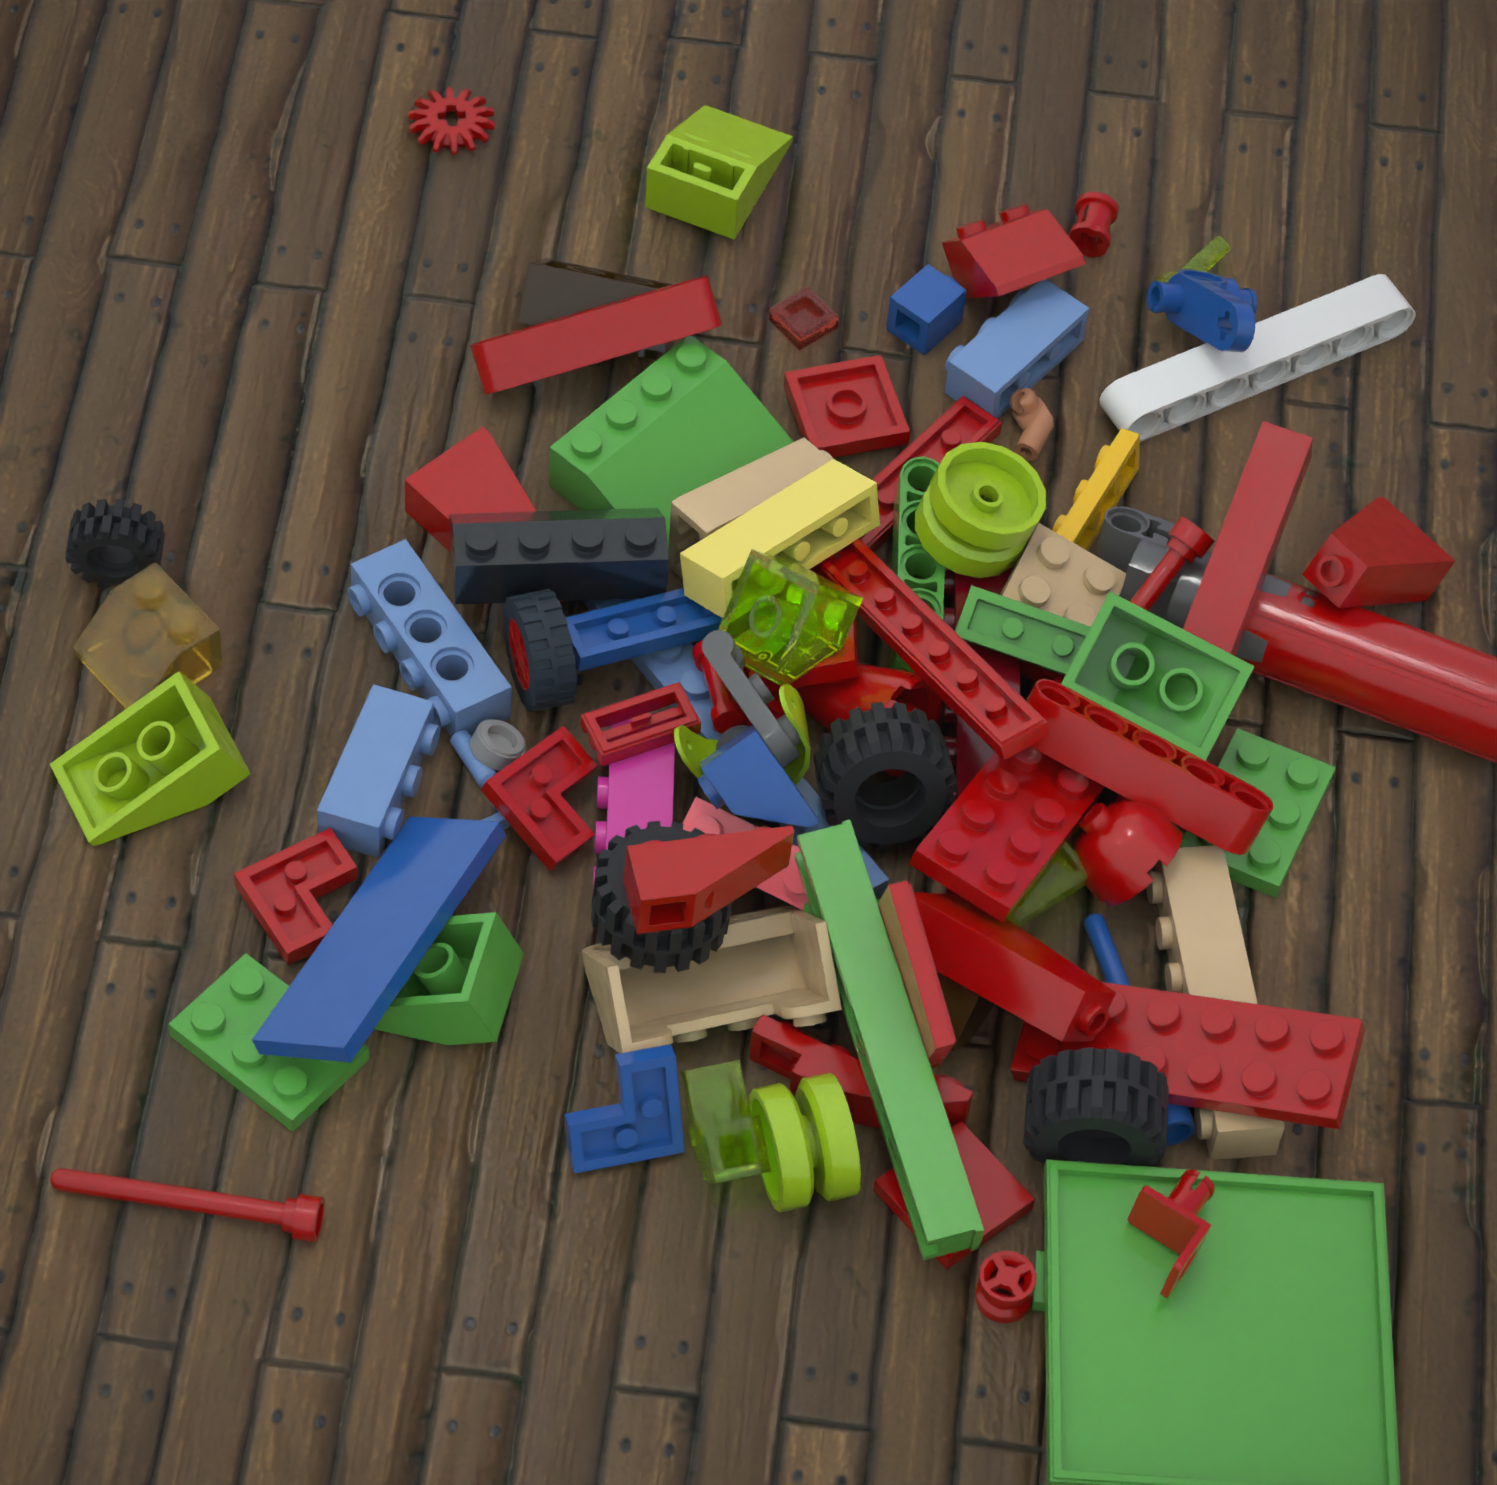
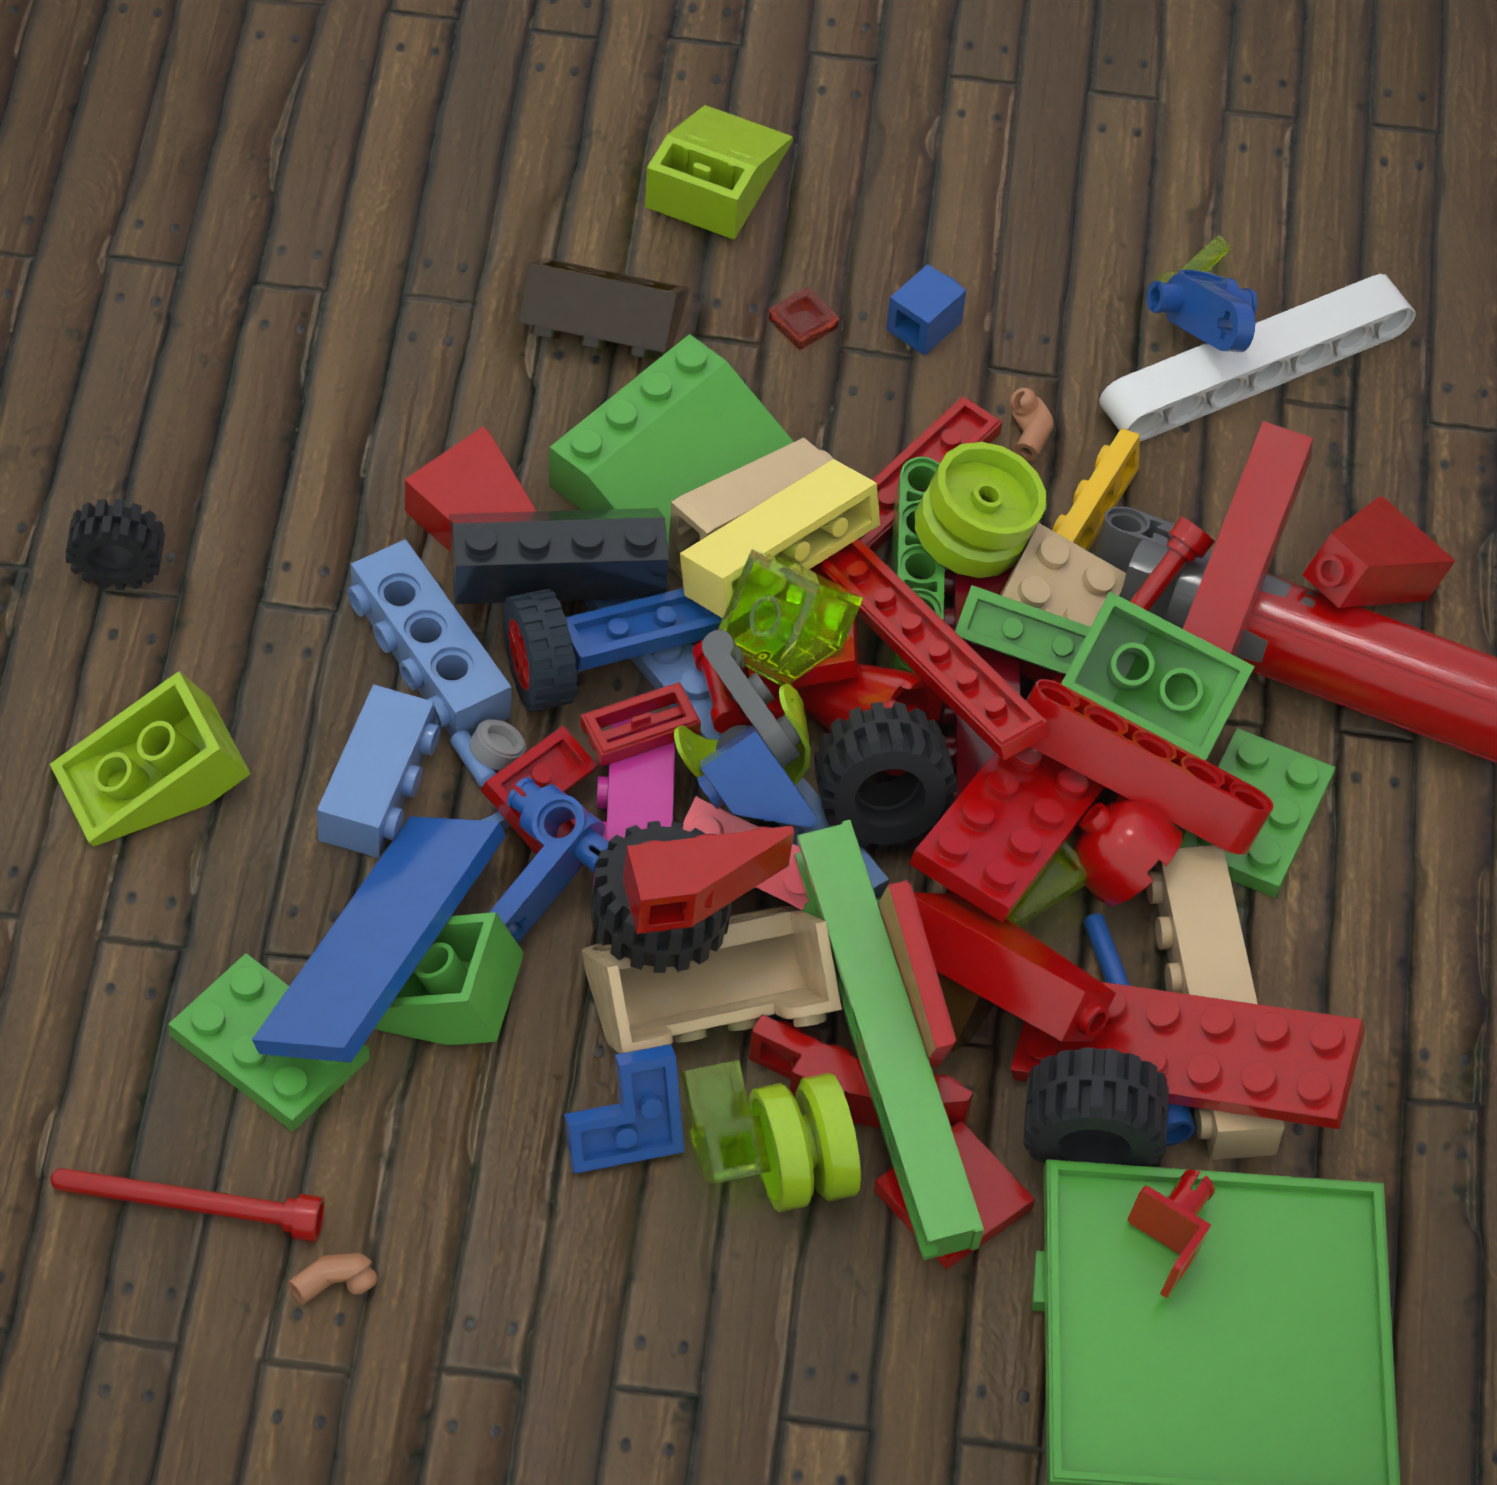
clear yellow slope [73,562,223,709] -> none
red plate [234,827,358,965] -> none
red gear [408,87,495,155] -> none
red beam [470,275,722,394] -> none
red plate [783,355,910,458] -> none
red slope [942,204,1086,299] -> none
medium blue brick [944,279,1089,419] -> none
red wheel [975,1250,1037,1323] -> none
red bush [1068,192,1119,258] -> none
none -> nougat arm [287,1253,378,1305]
none -> blue piece [489,777,609,943]

